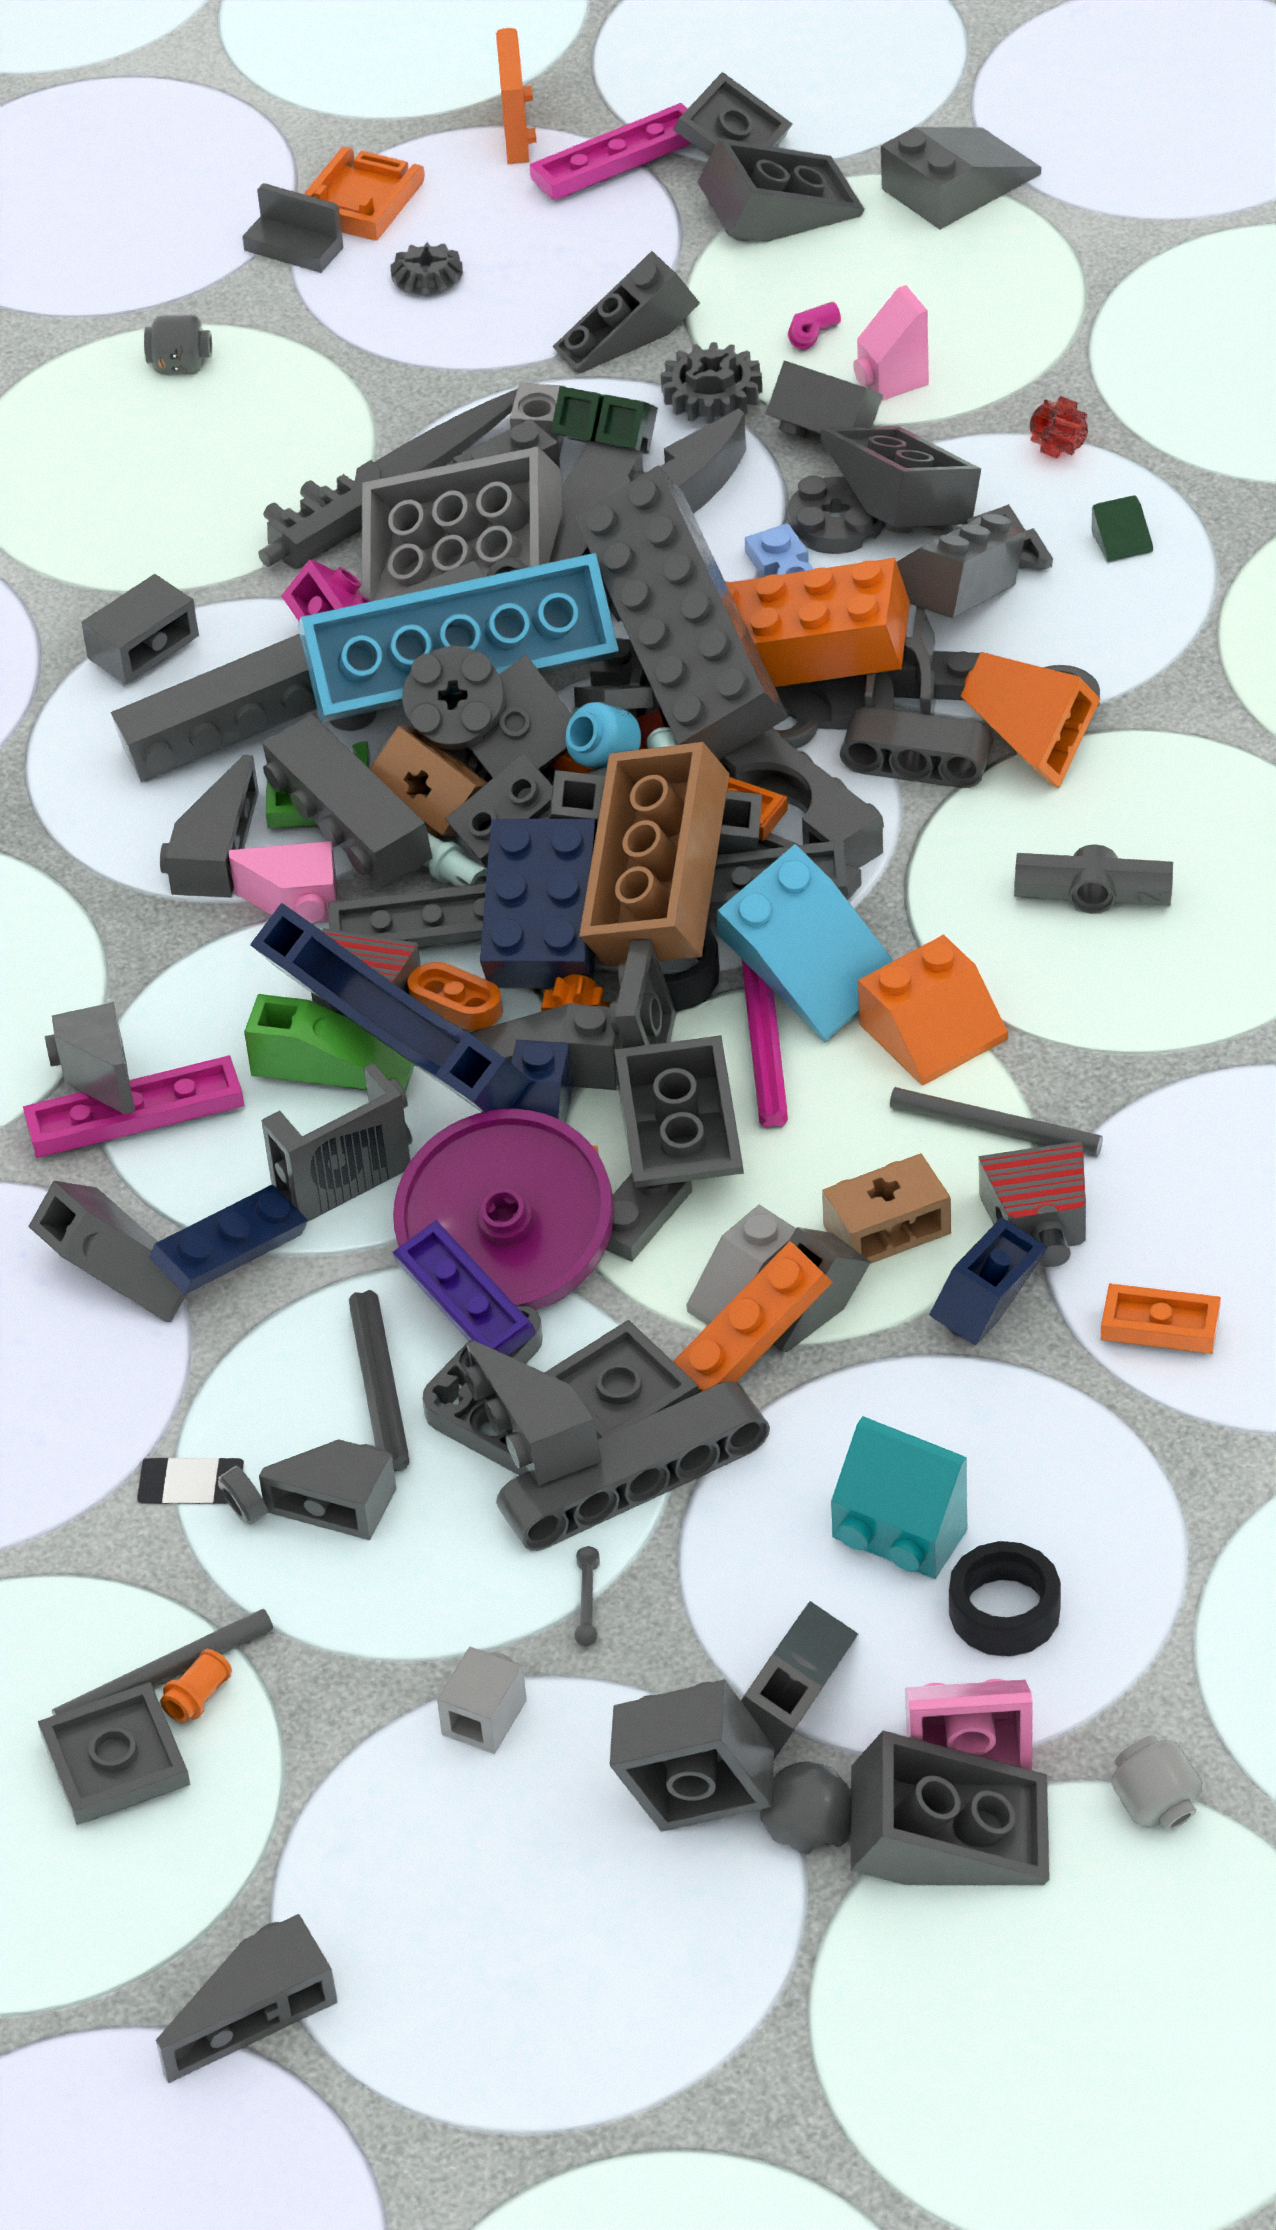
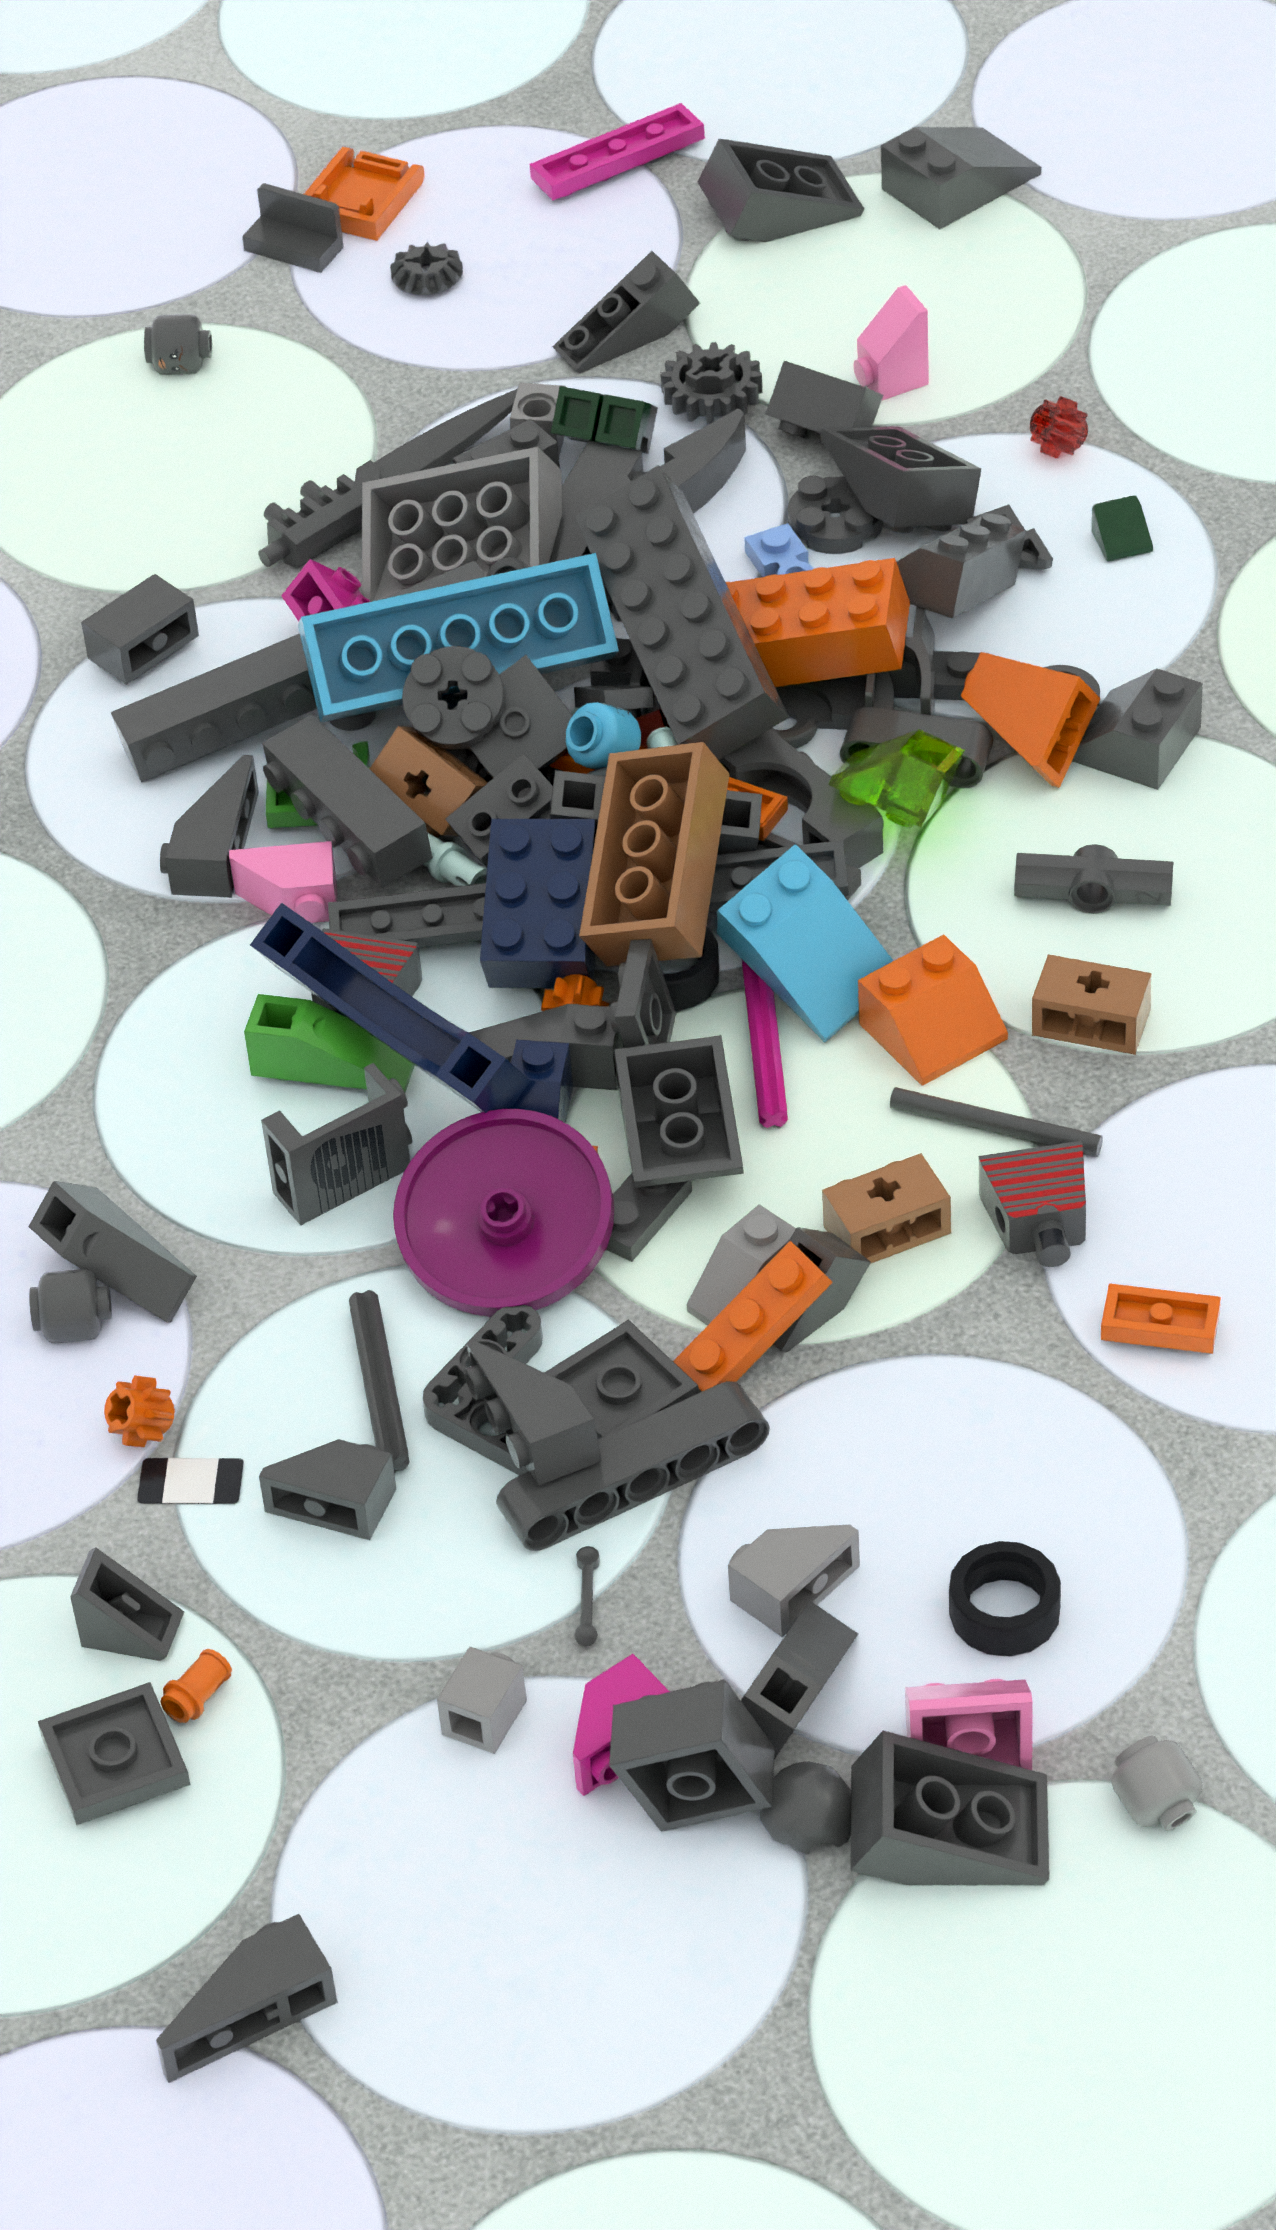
dark pink plate [22,1055,245,1158] -> none
slope [44,1002,135,1114] -> none
dark grey bar [52,1608,273,1716] -> none
dark blue plate [149,1184,308,1295] -> none
dark grey tile [218,1466,268,1525] -> none
dark purple tile [392,1220,536,1356] -> none
orange plate [407,962,503,1031] -> none
orange container [496,28,537,164] -> none
dark grey plate [673,71,793,157] -> none
dark pink arm [787,301,841,350] -> none
teal slope [831,1416,968,1579] -> none
dark blue slope [929,1217,1048,1346] -> none
none -> dark grey head [29,1269,112,1343]
none -> dark grey slope [70,1547,185,1661]
none -> orange gear [104,1375,175,1448]
none -> dark pink slope [573,1654,670,1796]
none -> light grey slope [728,1524,860,1637]
none -> clear neon green slope [828,729,965,828]
none -> medium nougat brick [1032,954,1152,1055]
none -> dark grey slope [1072,668,1203,790]

